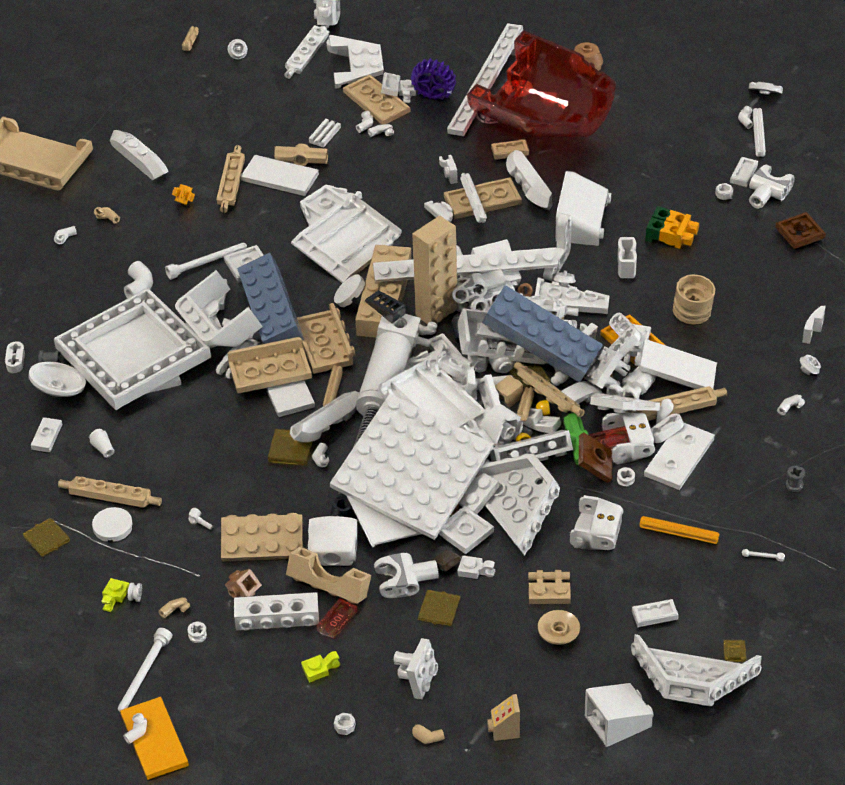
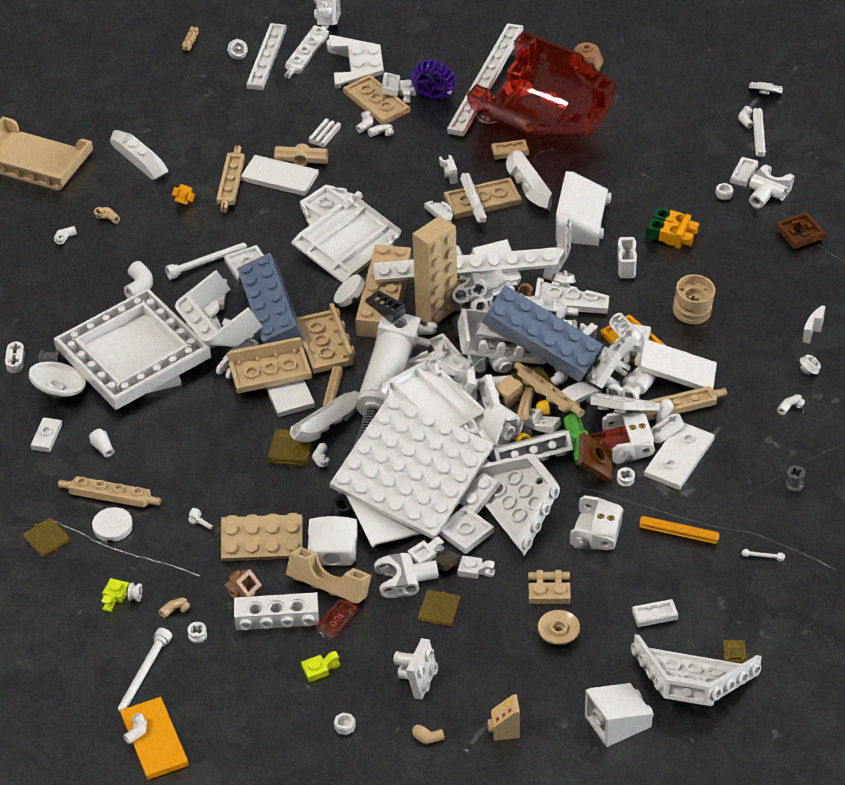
none -> white tile [246,23,287,90]
none -> white plate [408,537,444,563]

